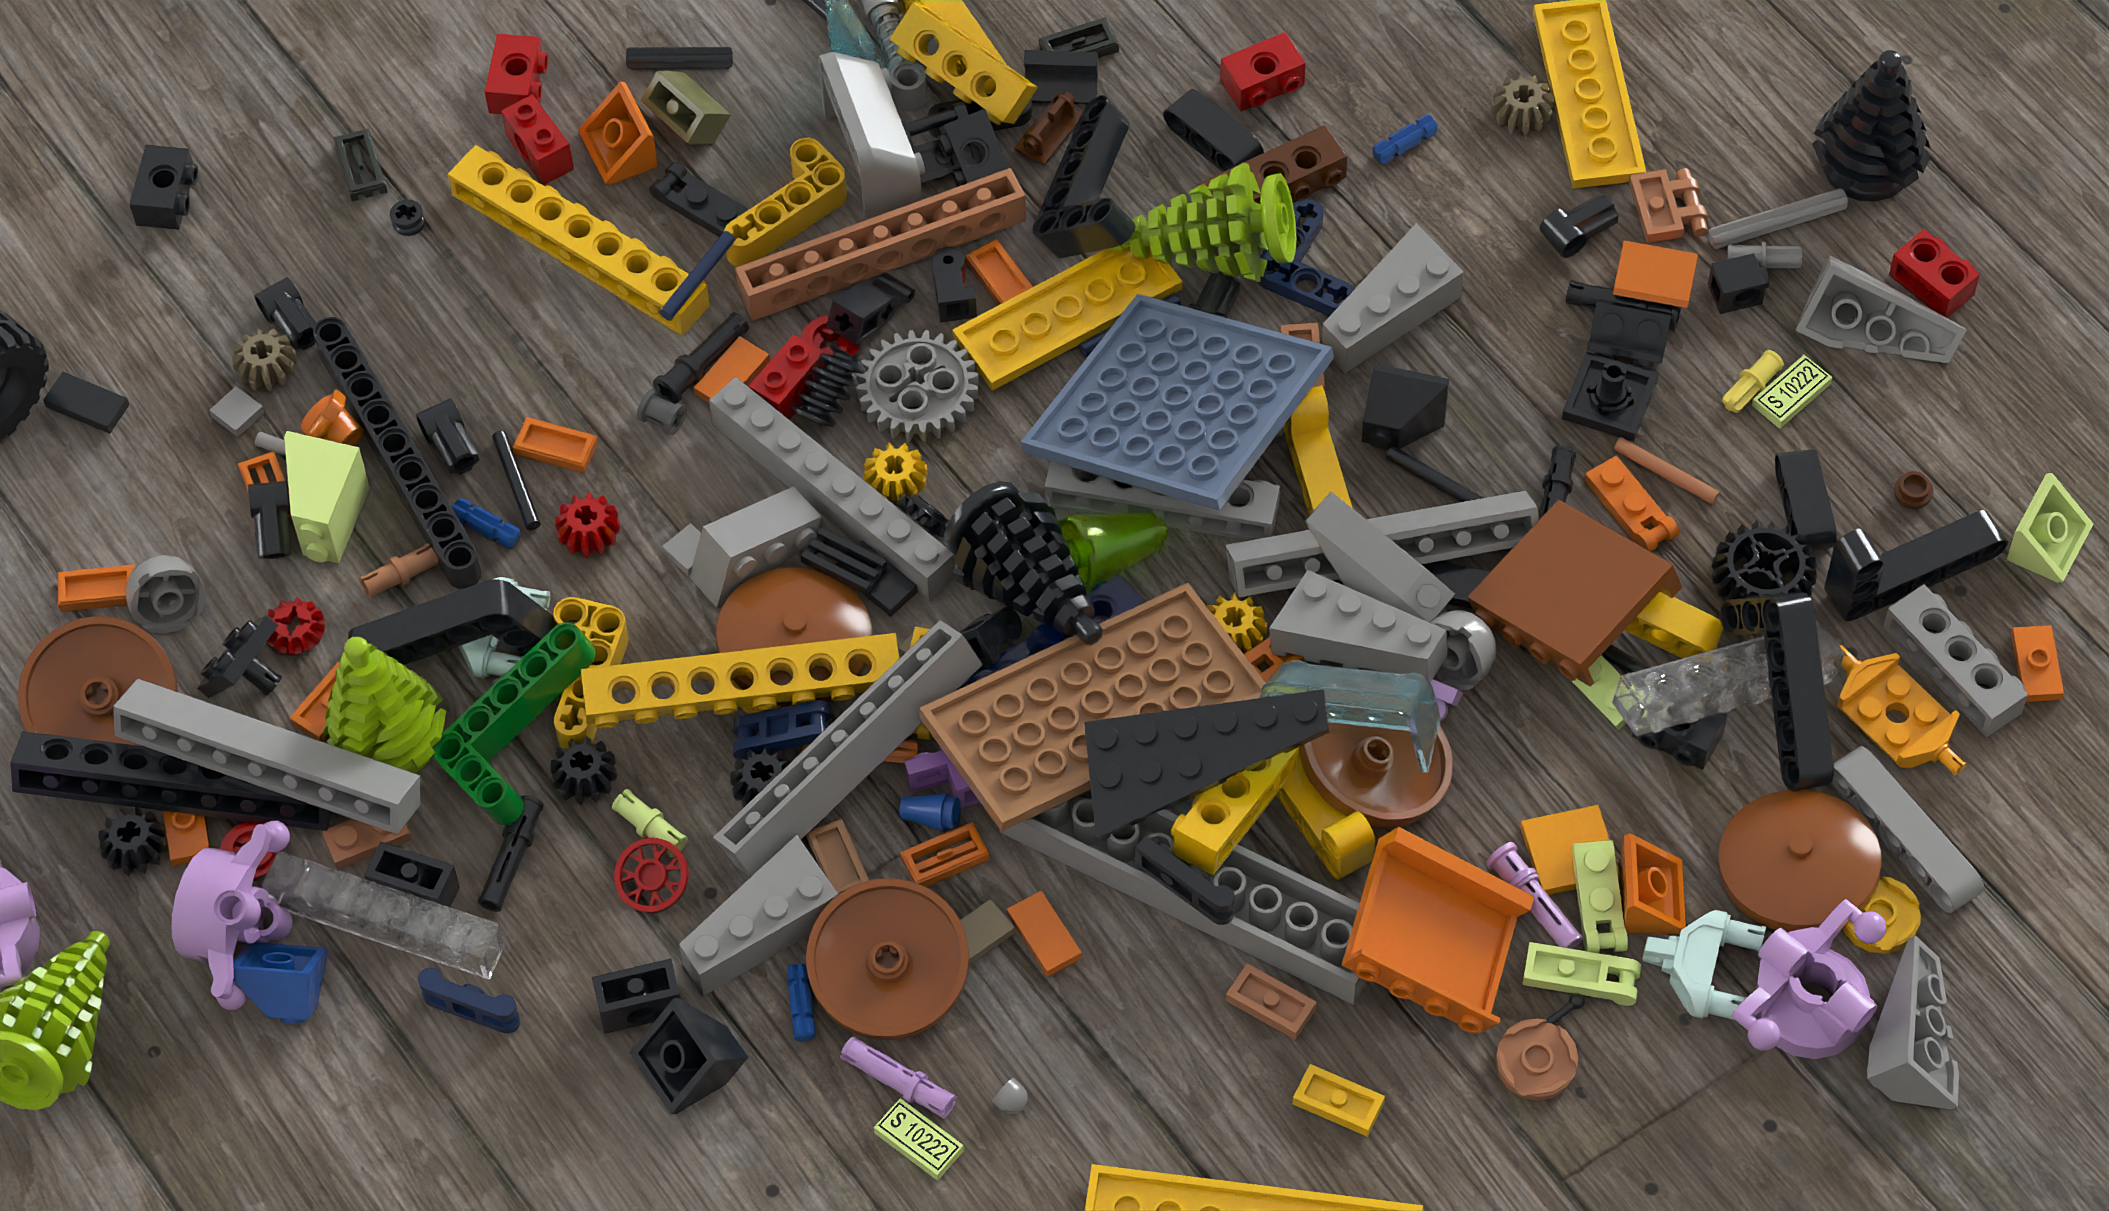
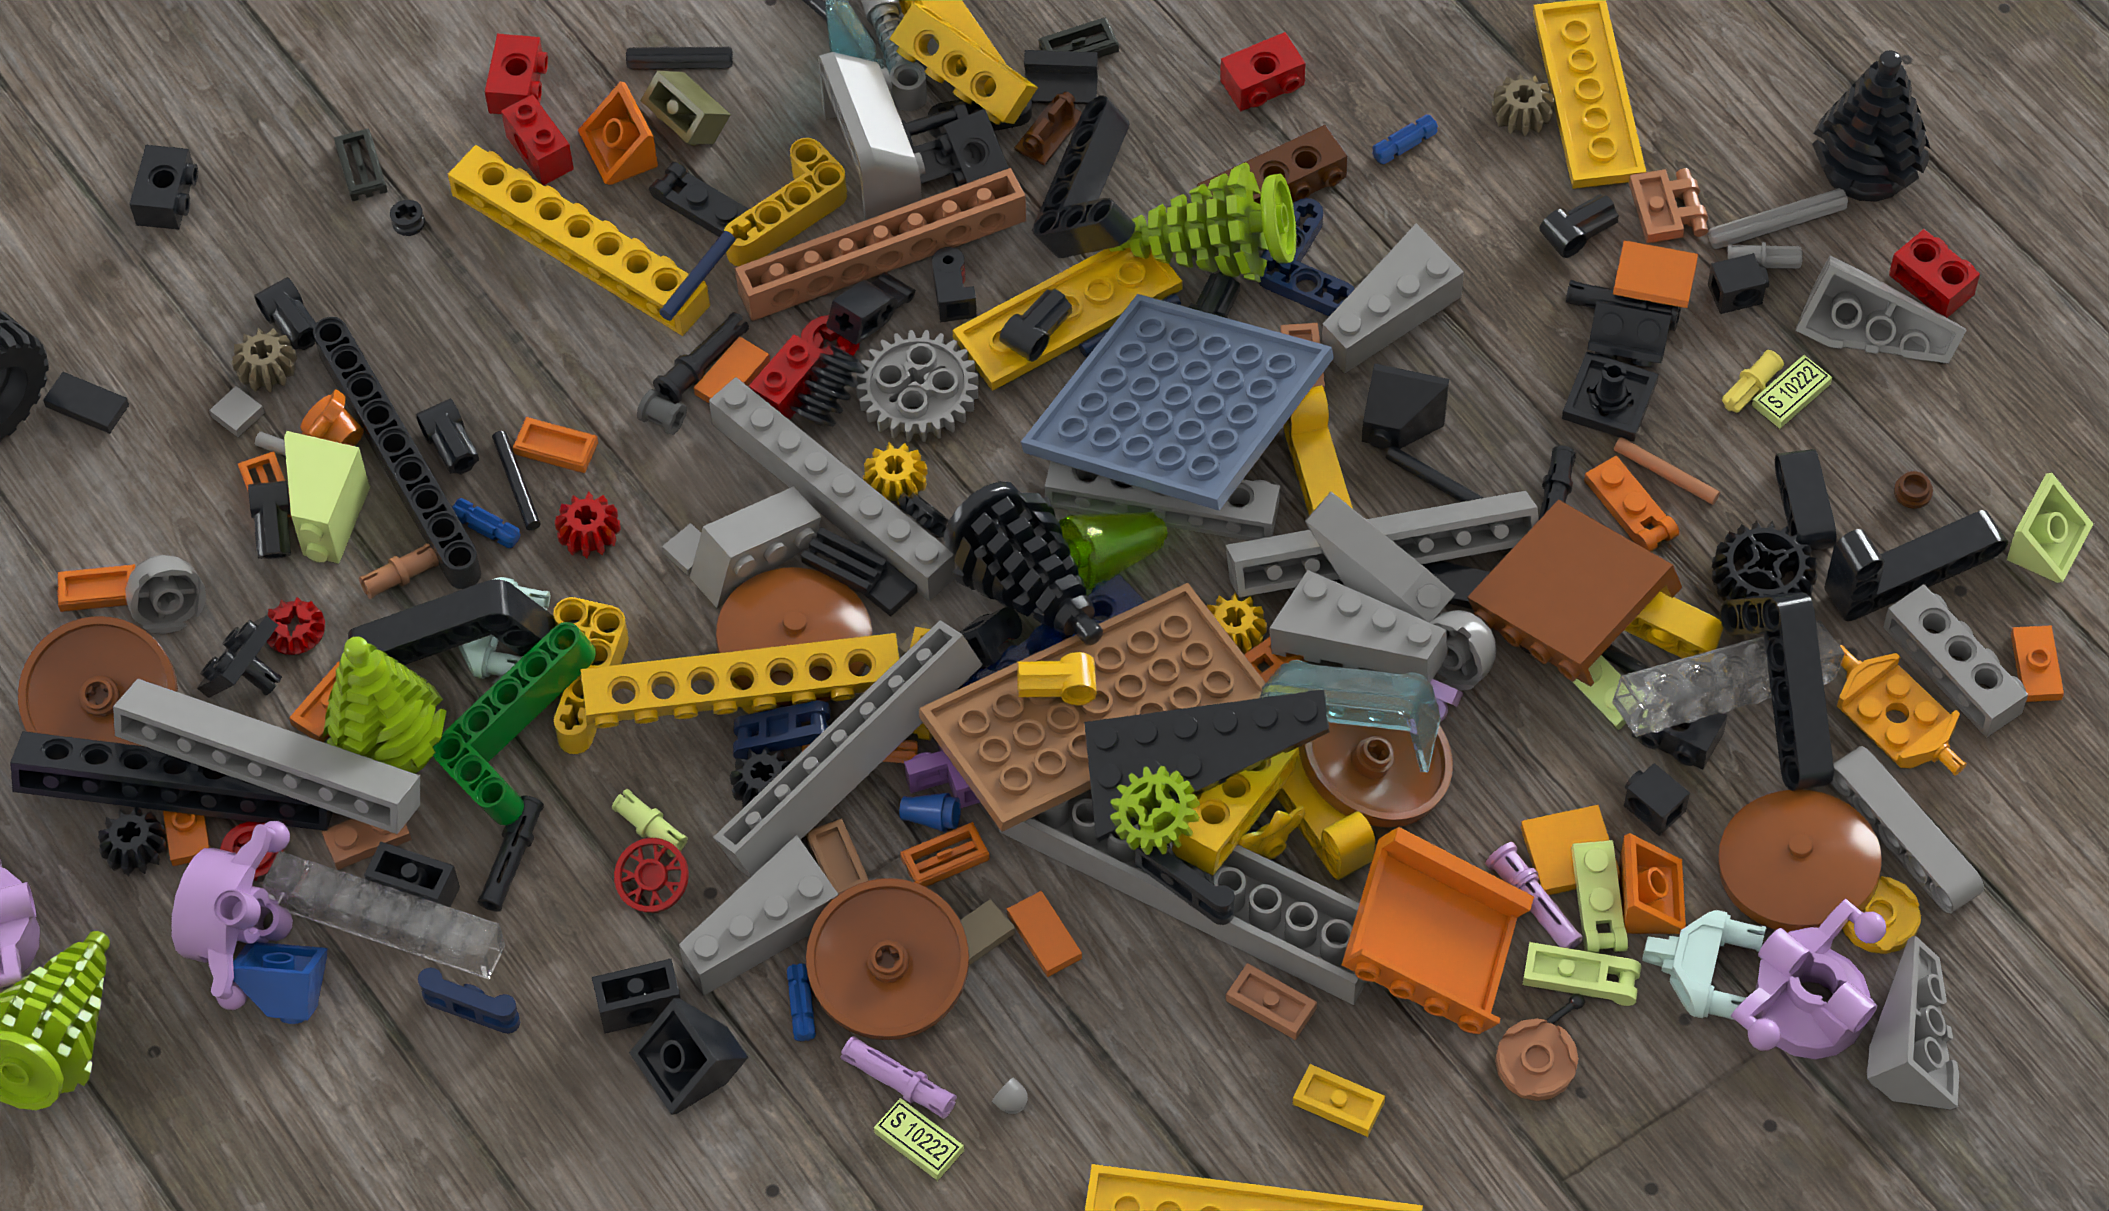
black gear [550,736,618,806] -> none
orange tile [965,239,1033,305] -> none
black beam [1163,89,1264,172] -> none
none -> black piece [999,288,1072,362]
none -> yellow piece [1017,652,1097,705]
none -> lime gear [1110,766,1200,855]
none -> yellow plate [1238,805,1305,859]
none -> black brick [1624,763,1690,836]

